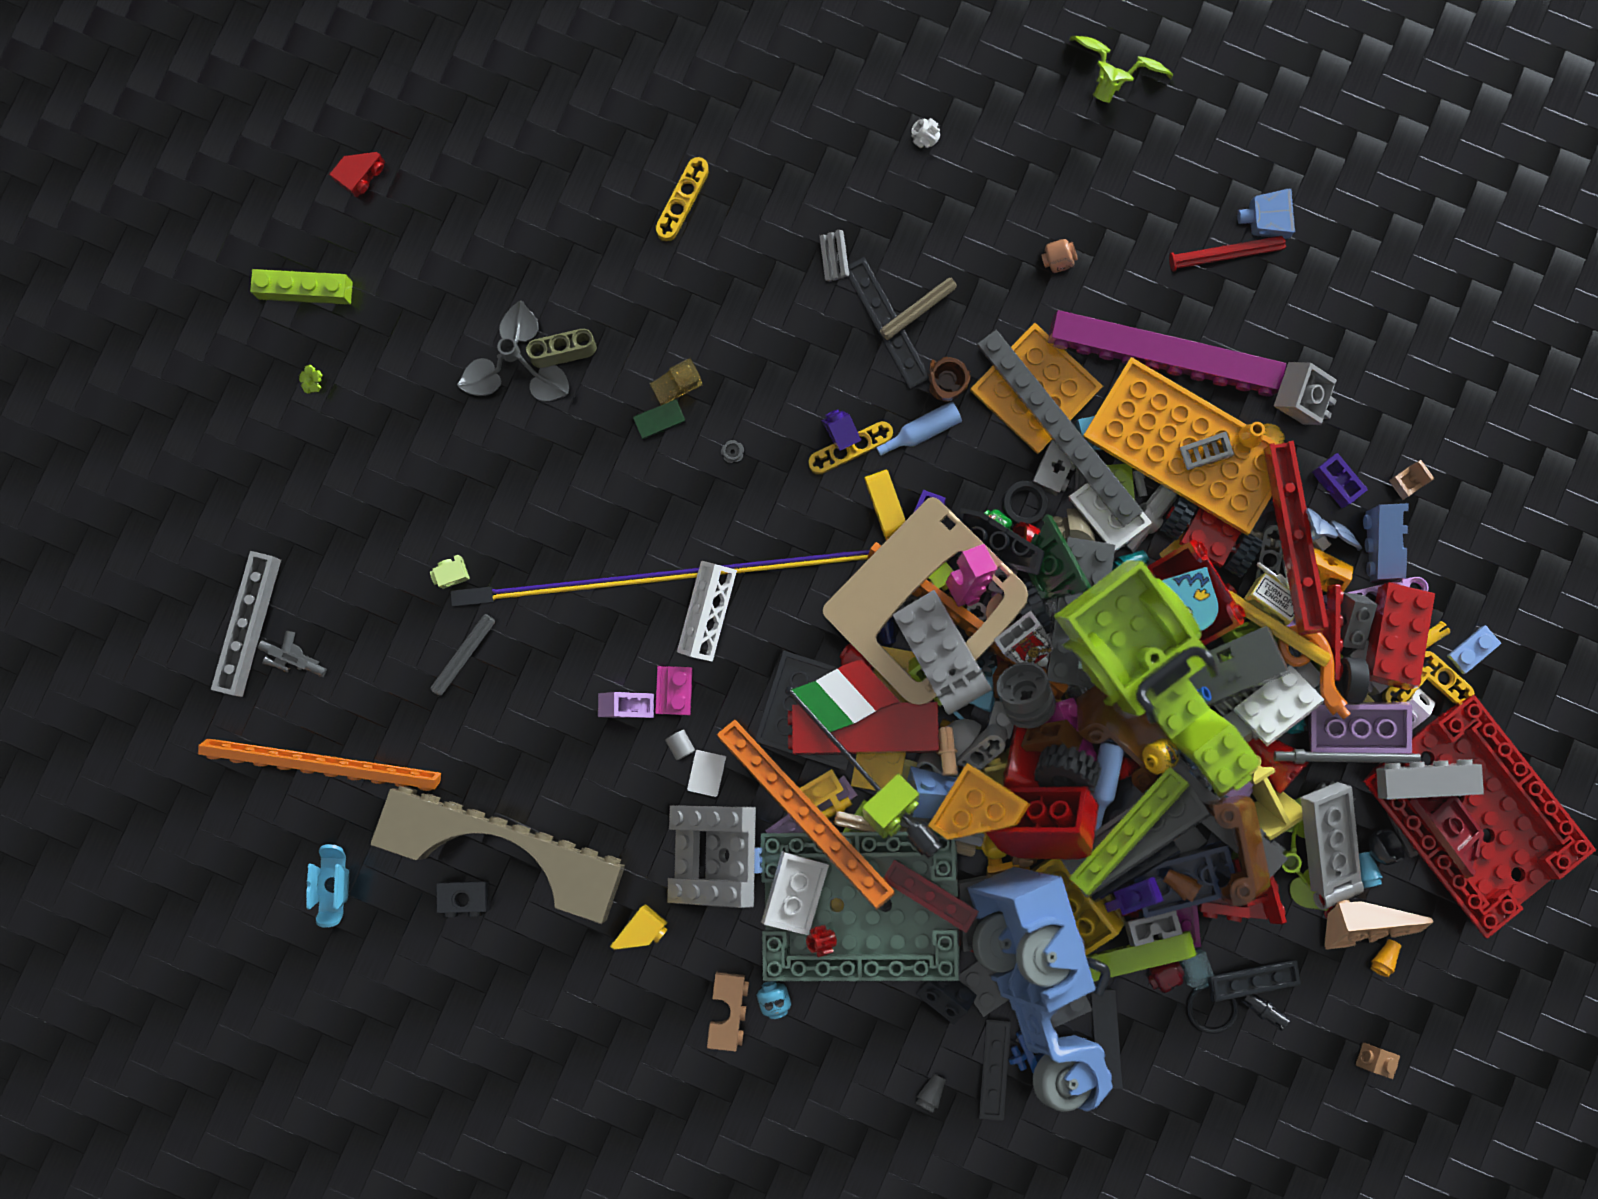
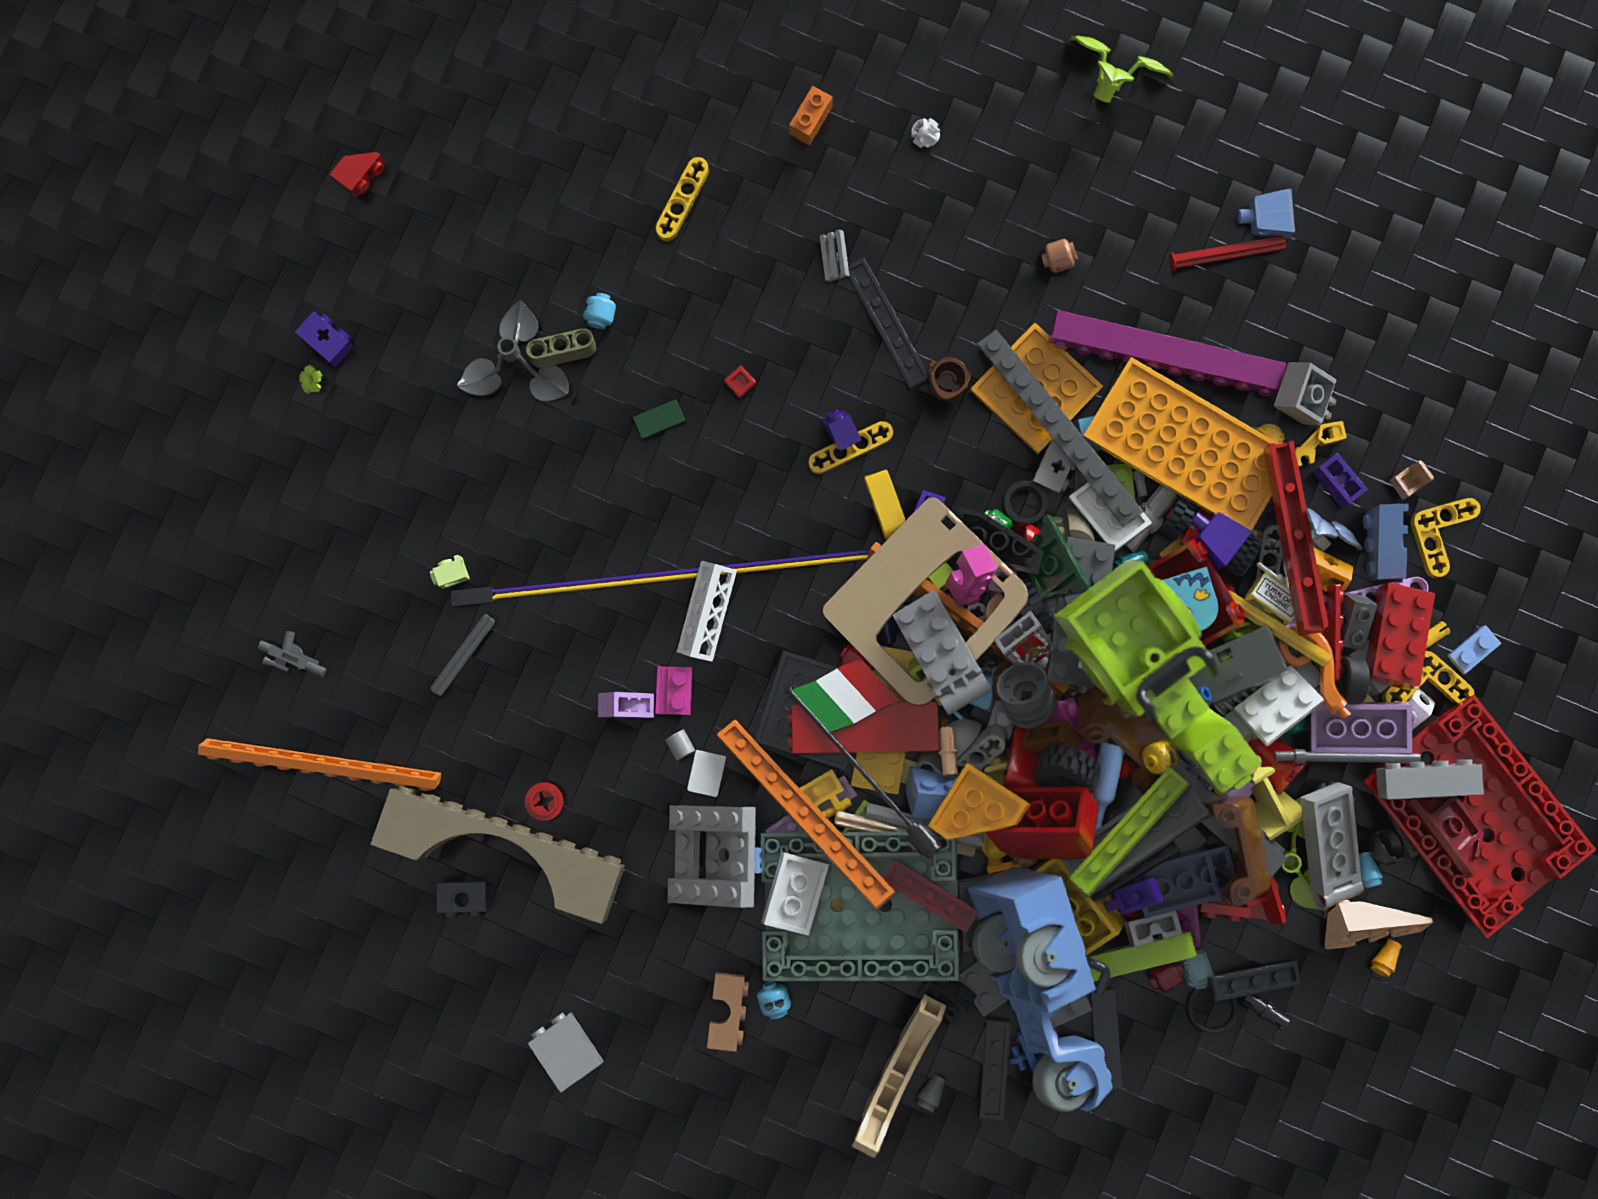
light grey brick [211,551,281,697] -> none
lime brick [250,269,353,304] -> none
medium azure piece [307,845,349,928] -> none
yellow slope [611,904,668,949] -> none
clear yellow arch [650,358,703,405] -> none
dark grey plate [721,440,744,463] -> none
red gear [806,925,837,957] -> none
lime brick [863,773,919,839] -> none
light blue piece [876,401,962,456] -> none
dark tan axle [880,278,957,340] -> none
dark orange cone [1163,869,1202,902] -> none
light grey slope [1180,432,1234,470] -> none
light orange cone [1239,422,1265,448] -> none
medium nougat bracket [1356,1043,1400,1079] -> none
none -> dark purple brick [295,311,354,367]
none -> red gear [525,782,564,821]
none -> light grey brick [528,1013,604,1092]
none -> medium azure head [583,293,616,329]
none -> red tile [724,365,757,399]
none -> orange brick [789,86,833,146]
none -> tan arch [852,994,946,1158]
none -> dark purple torso [1189,512,1252,571]
none -> yellow piece [1295,421,1347,467]
none -> yellow beam [1410,498,1481,578]

